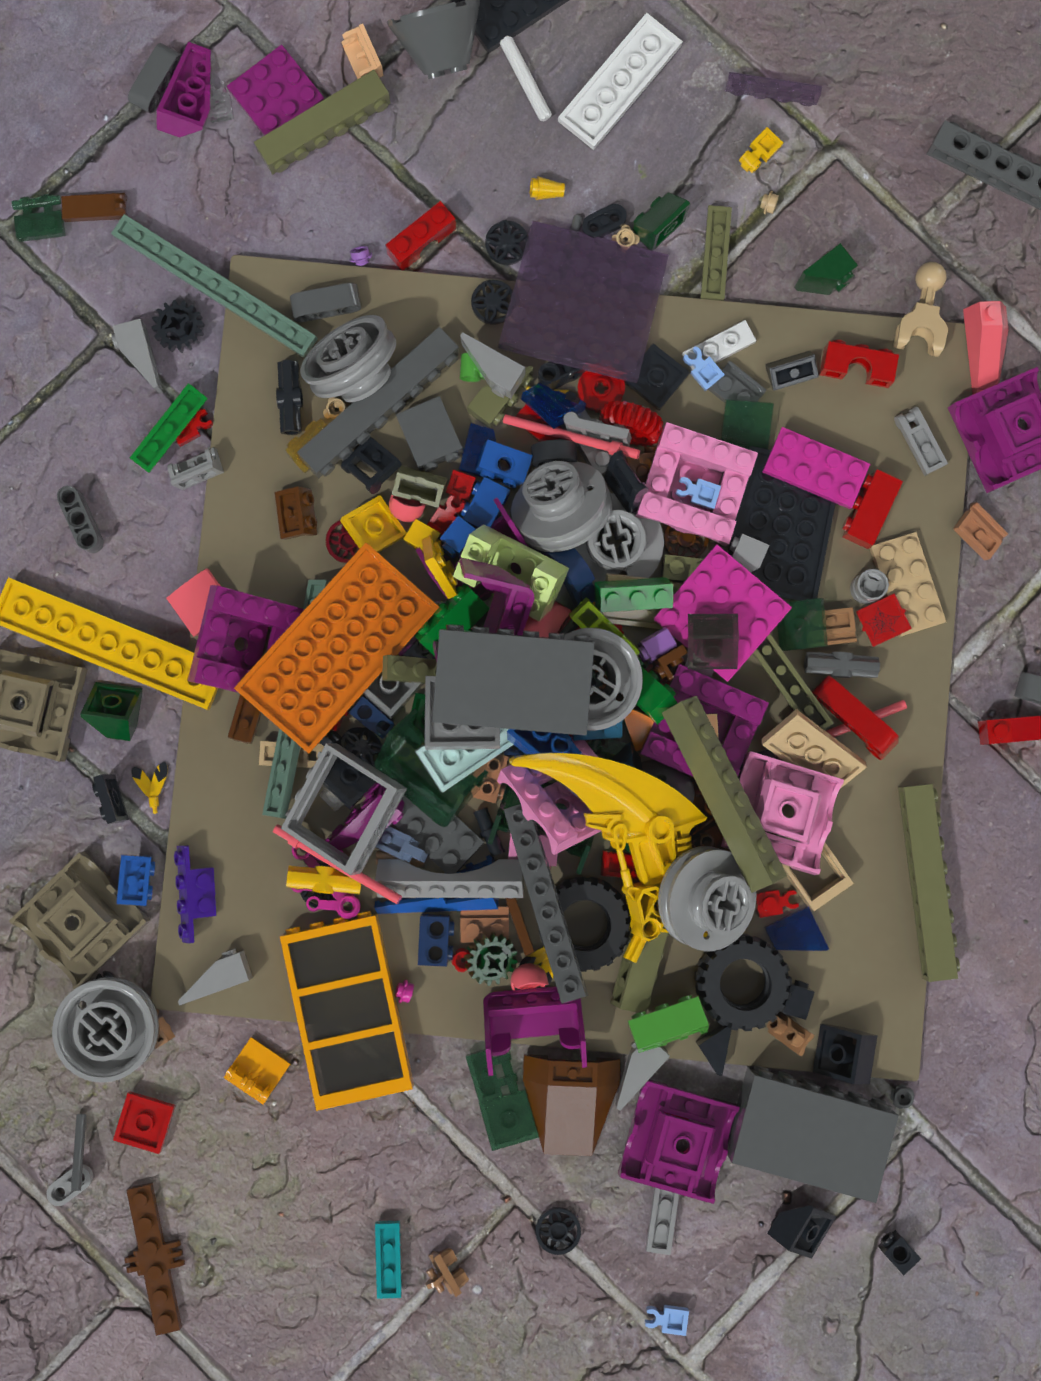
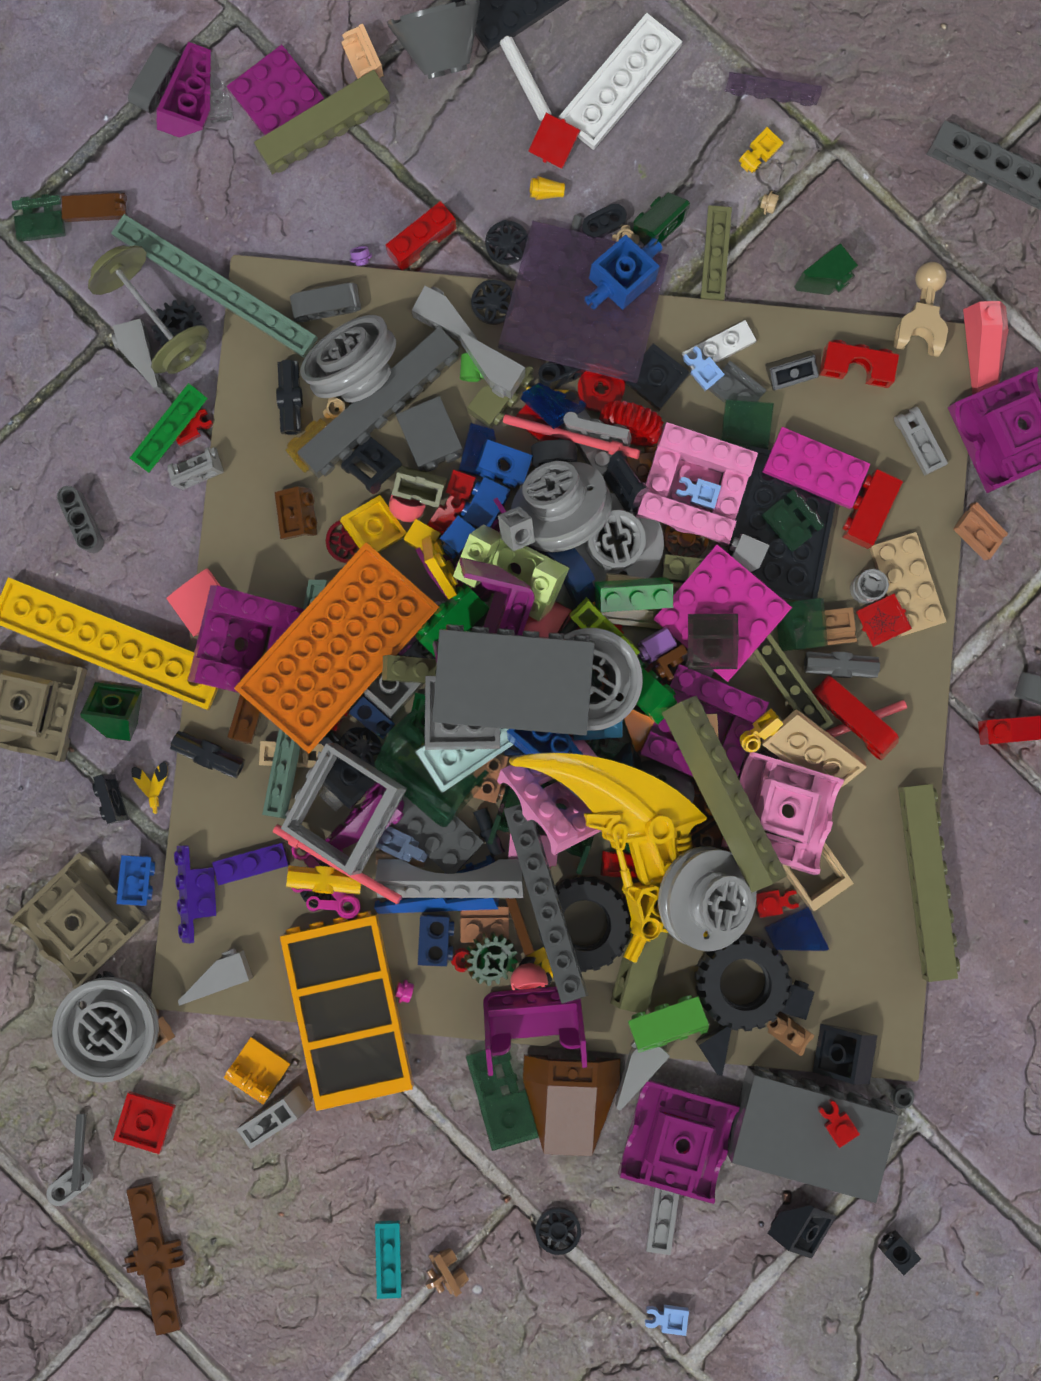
none -> olive axle [88,245,209,374]
none -> black piece [170,731,245,778]
none -> dark purple plate [212,842,290,886]
none -> light grey slope [237,1085,312,1149]
none -> light grey slope [412,286,477,342]
none -> light grey brick [498,506,535,551]
none -> red piece [528,113,581,169]
none -> blue brick [585,234,662,310]
none -> yellow plate [739,709,783,752]
none -> clear green plate [762,489,825,552]
none -> red plate [818,1099,860,1148]

